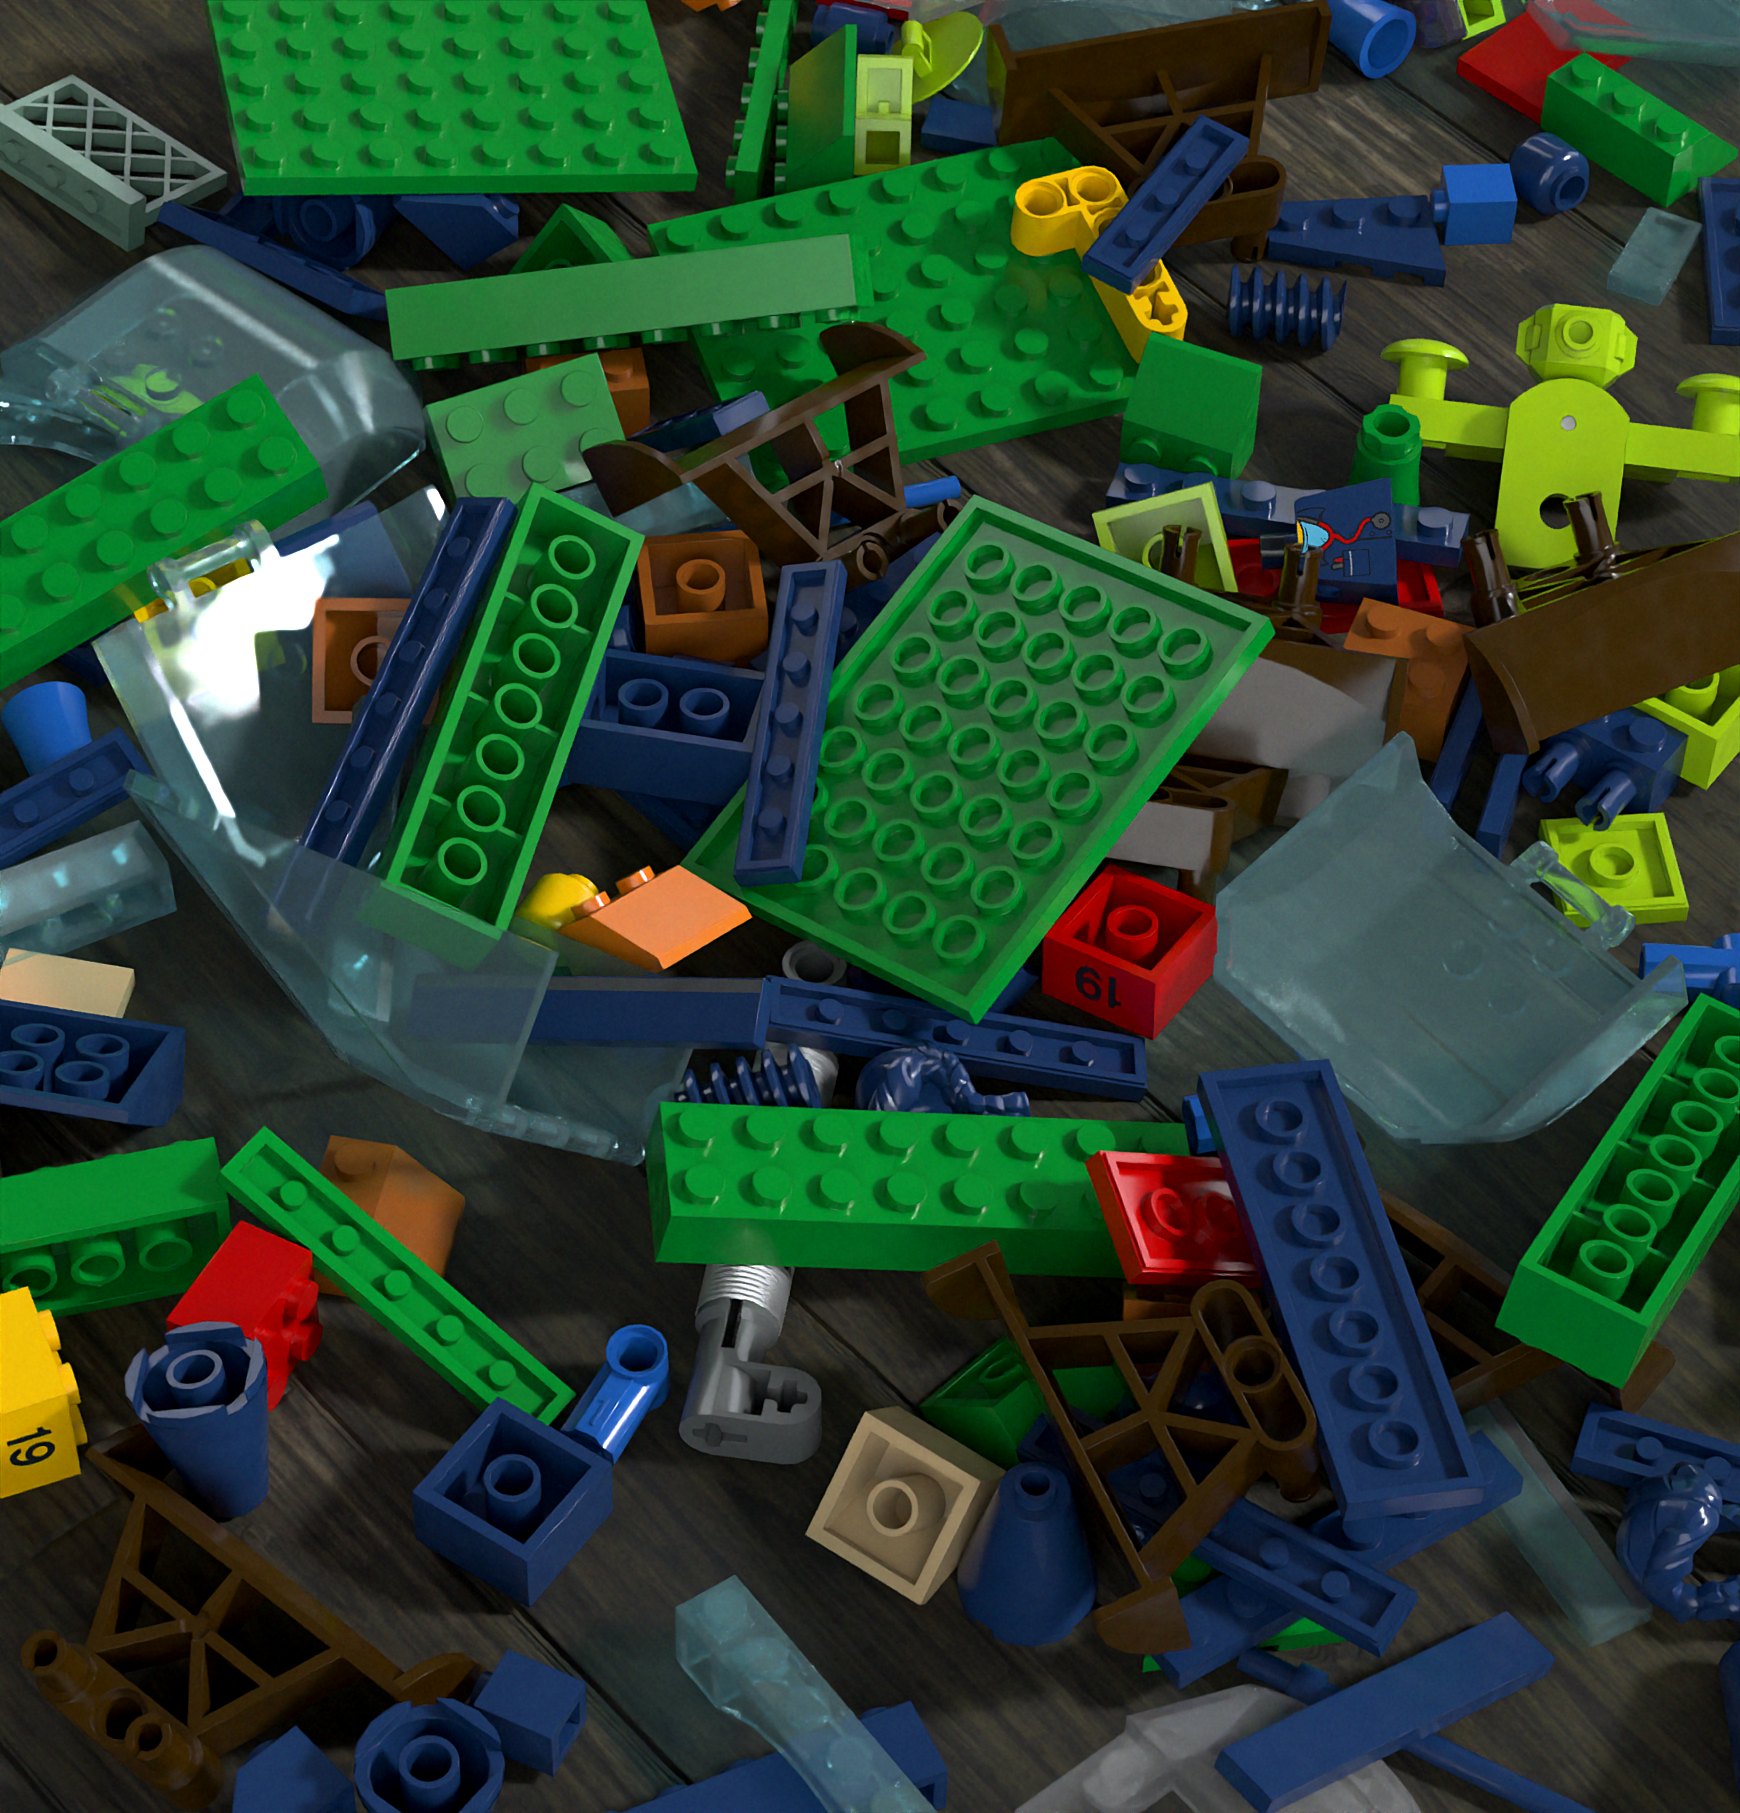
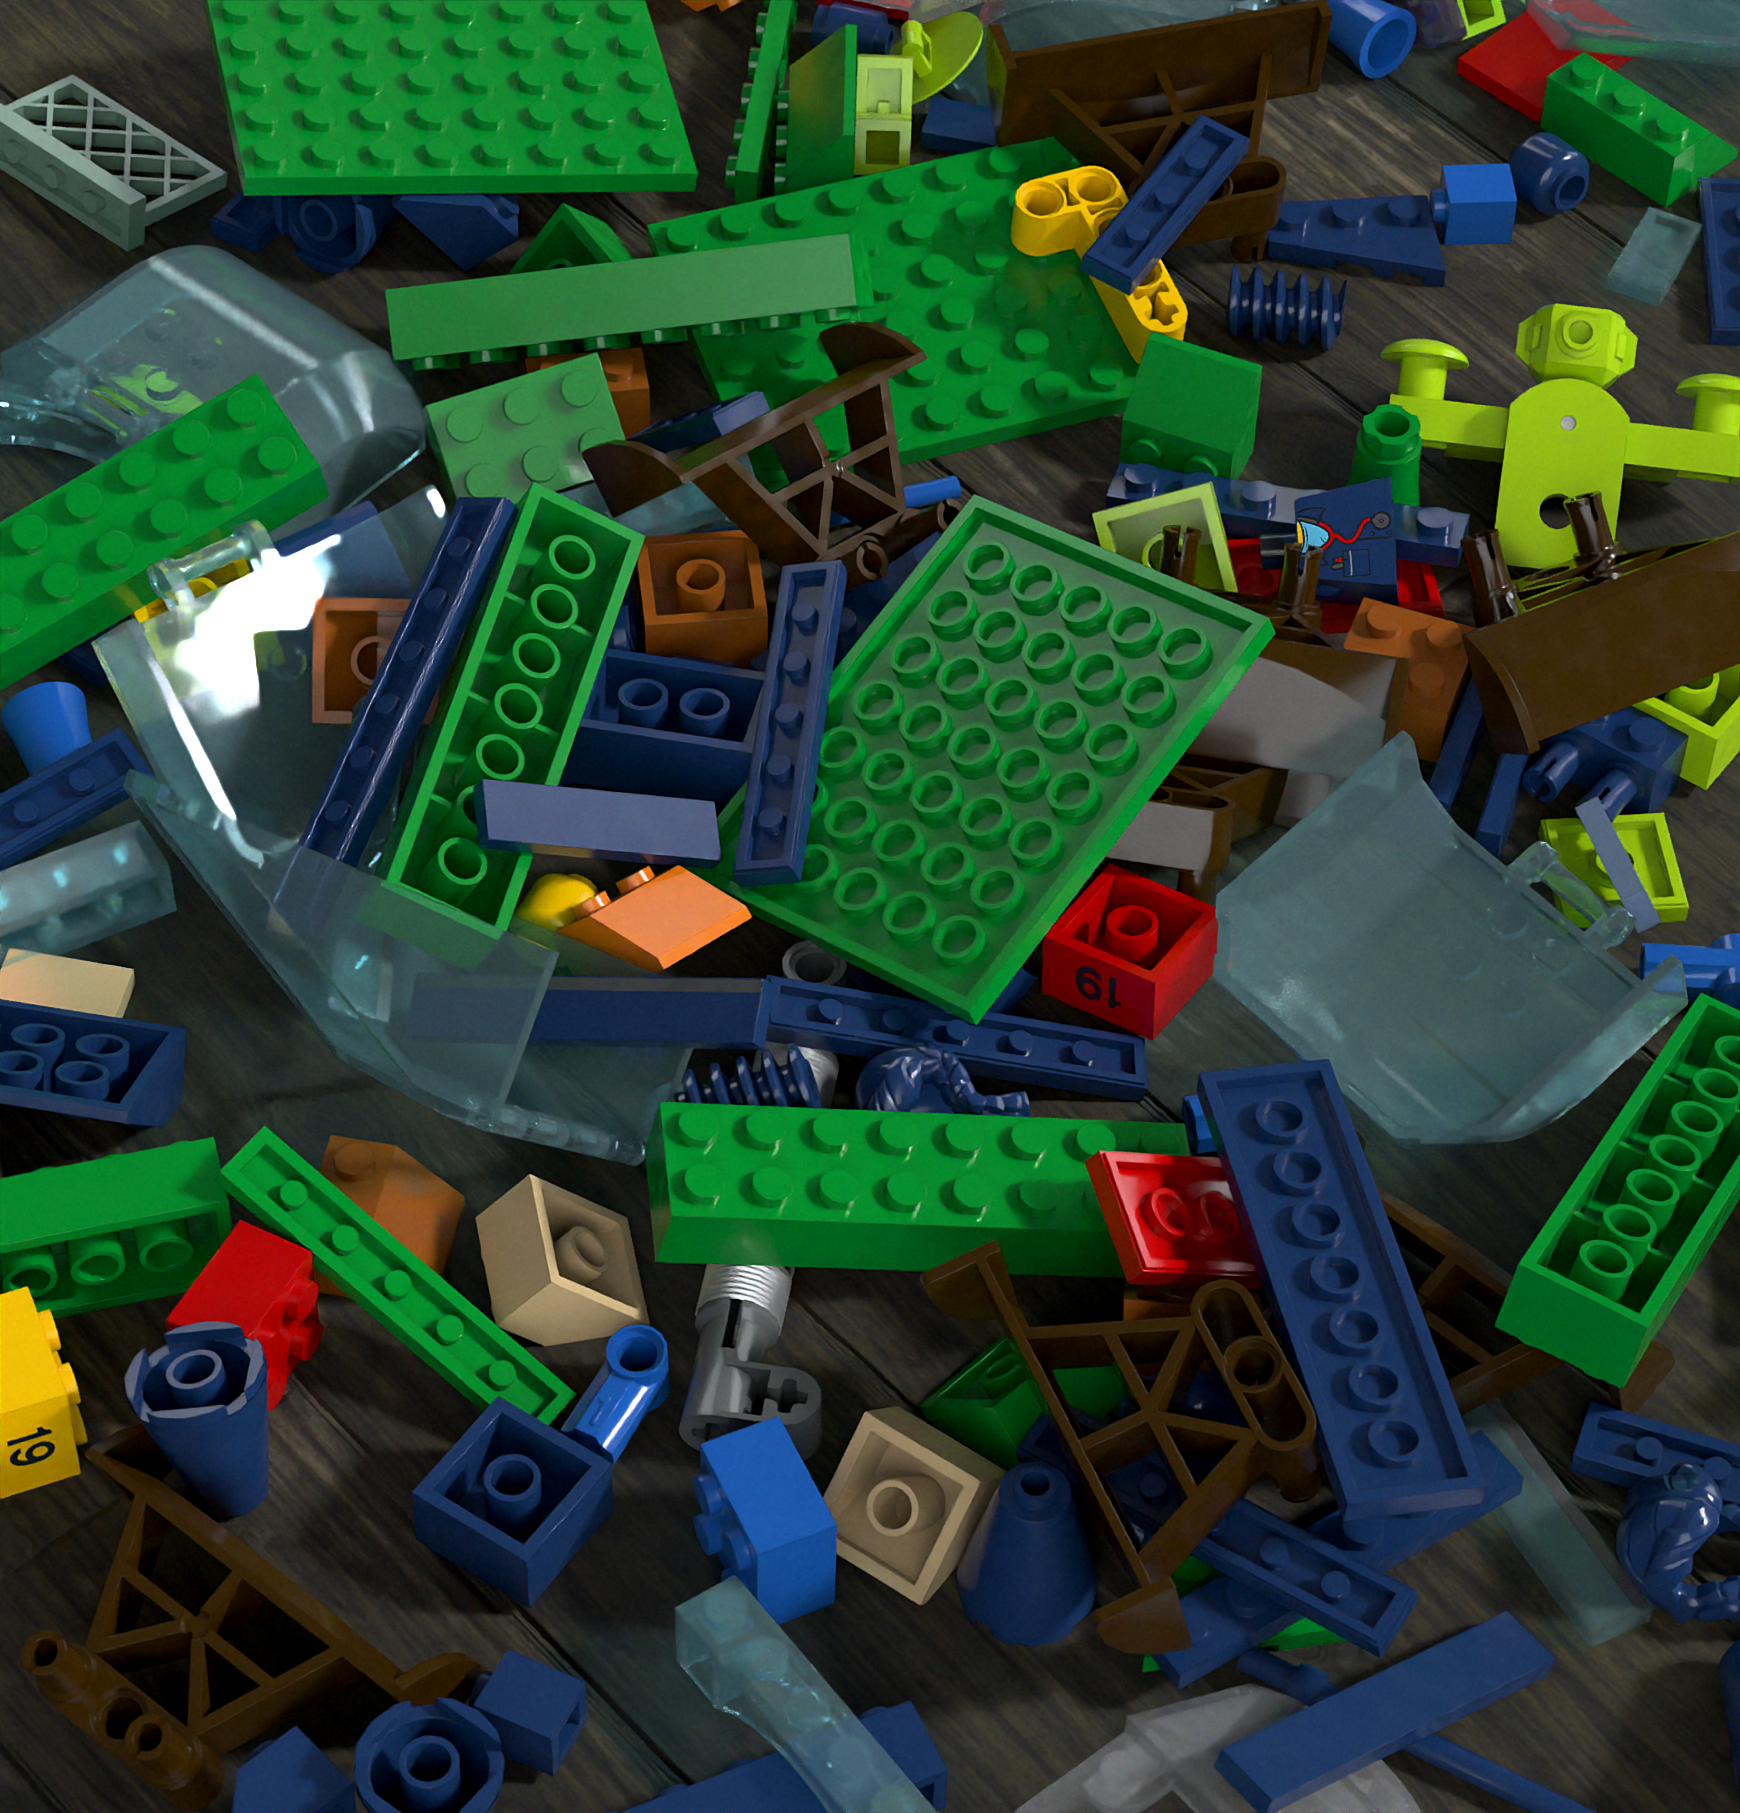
dark blue tile [156,200,389,323] -> none
none -> dark blue tile [473,779,722,869]
none -> tan slope [475,1174,650,1346]
none -> blue brick [693,1416,837,1633]
none -> sand blue tile [1575,796,1661,933]

